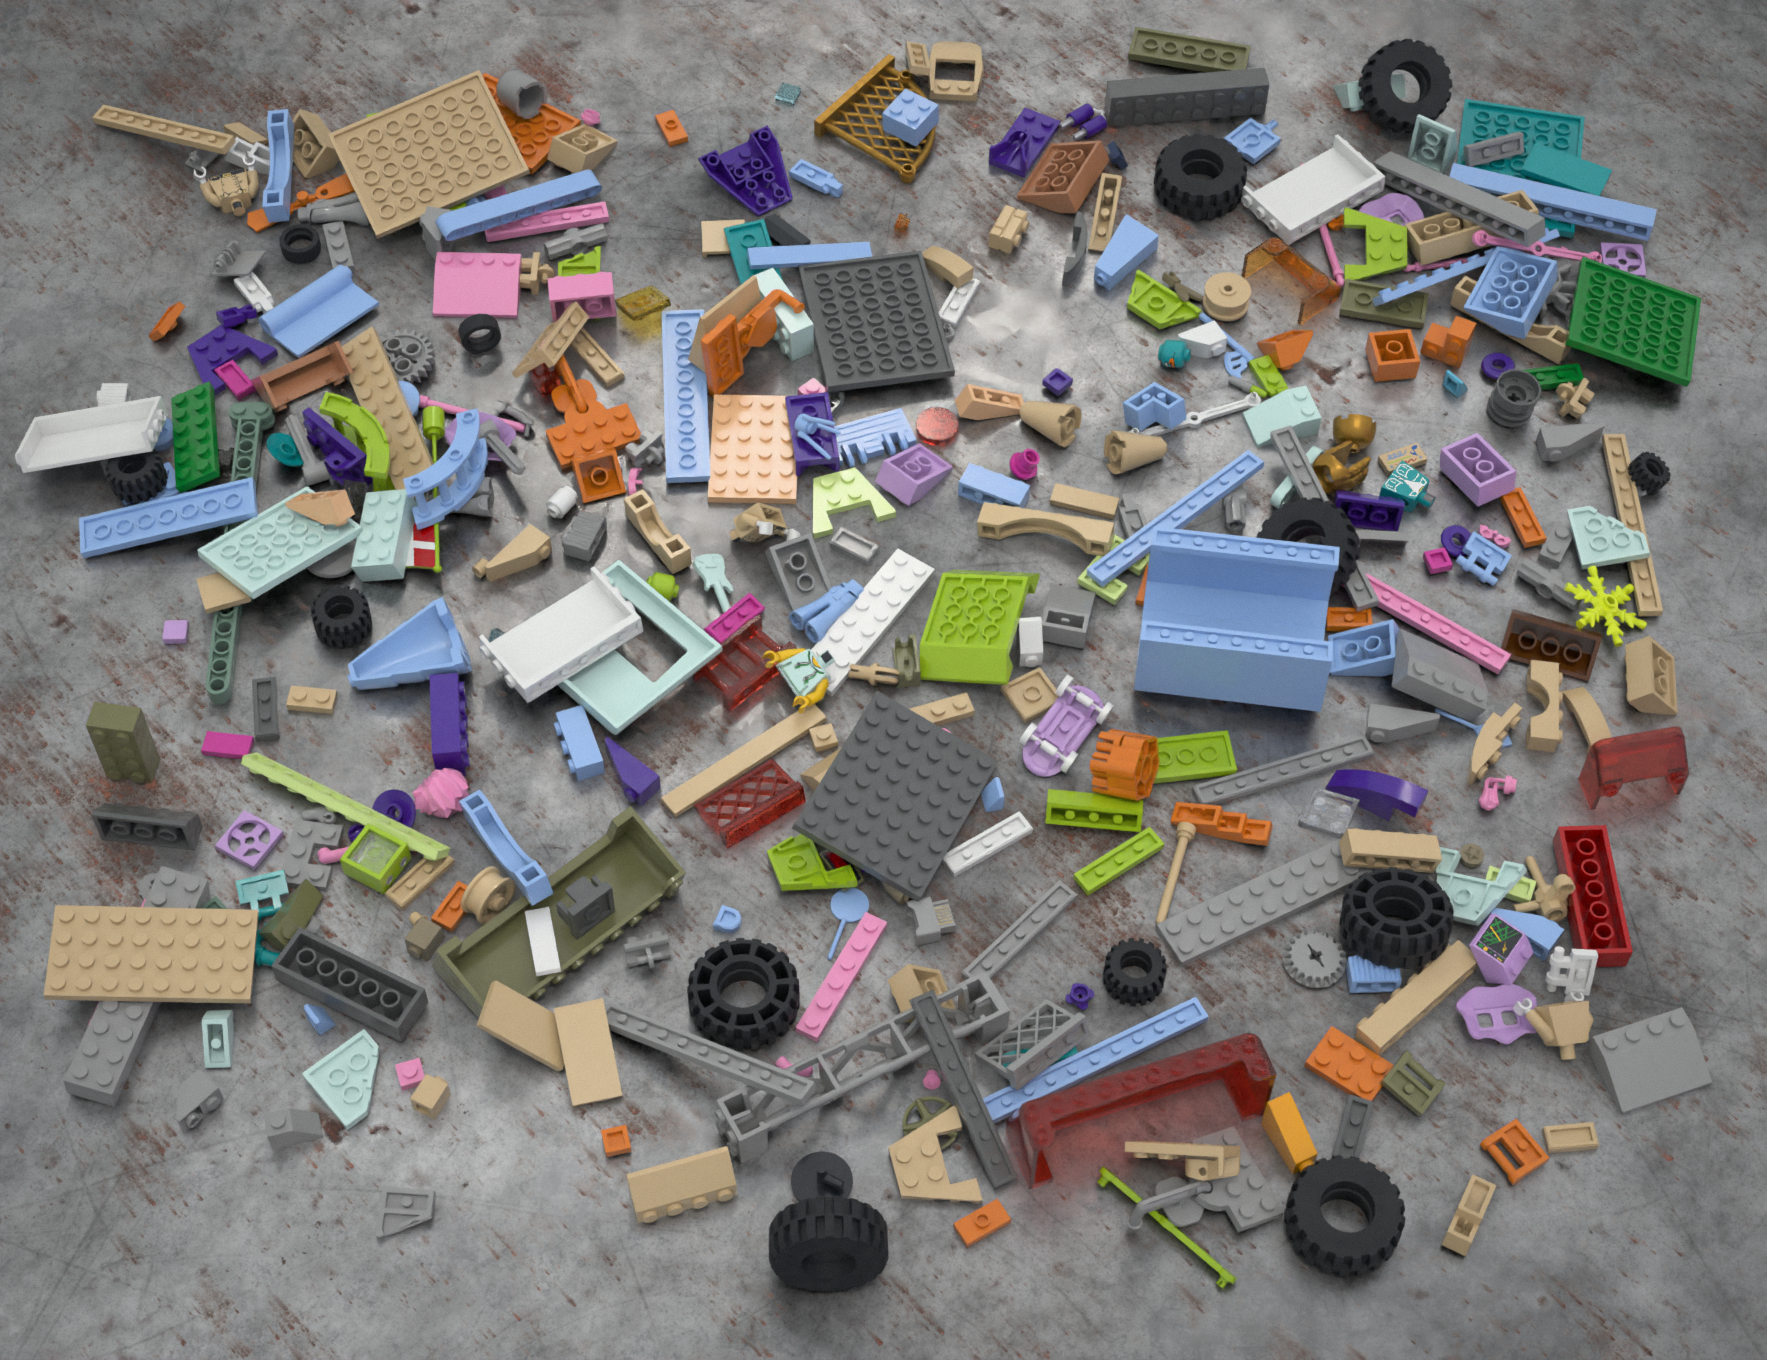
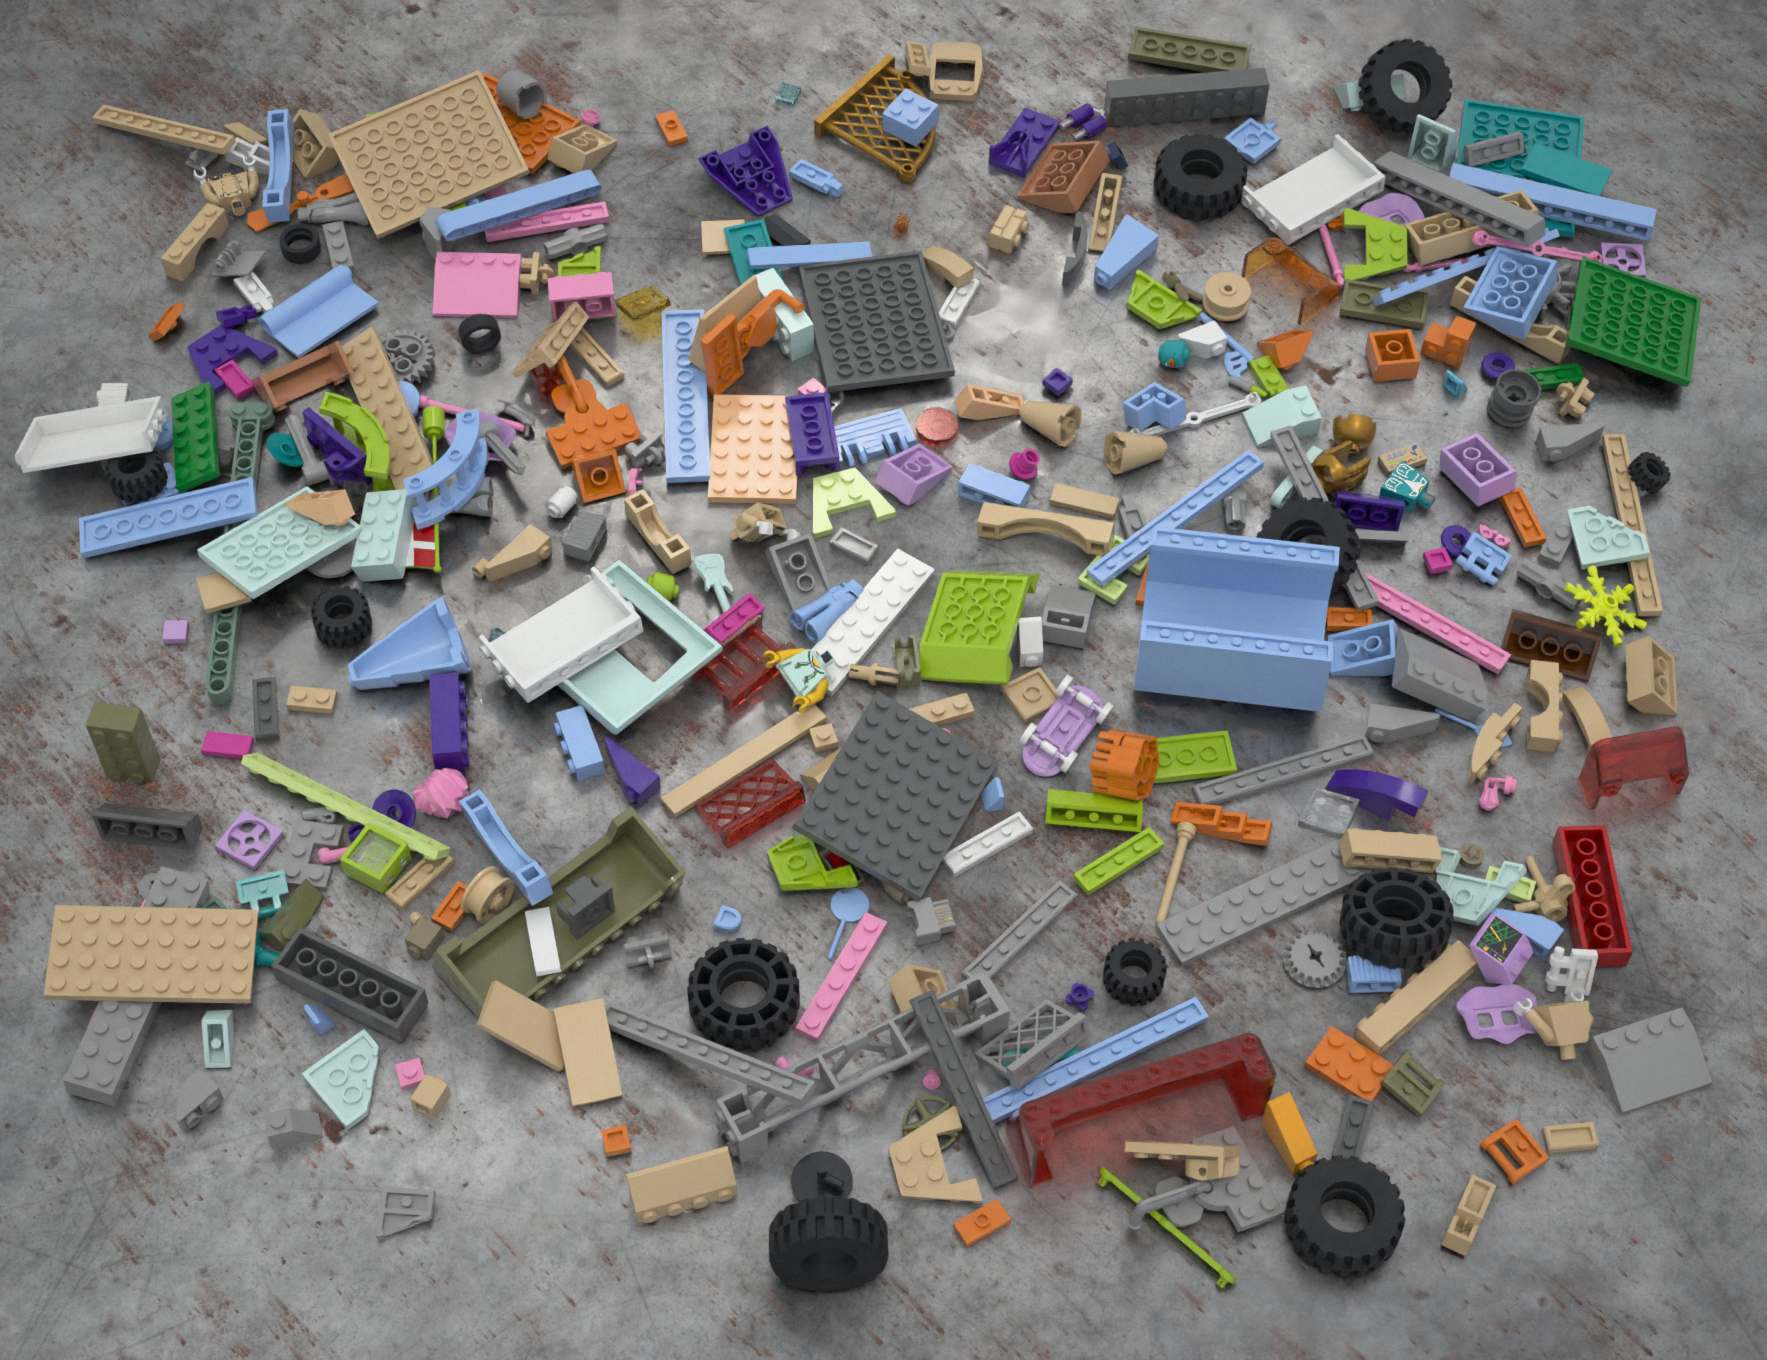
light blue plant [795,414,841,460] -> none
none -> tan arch [161,203,229,282]

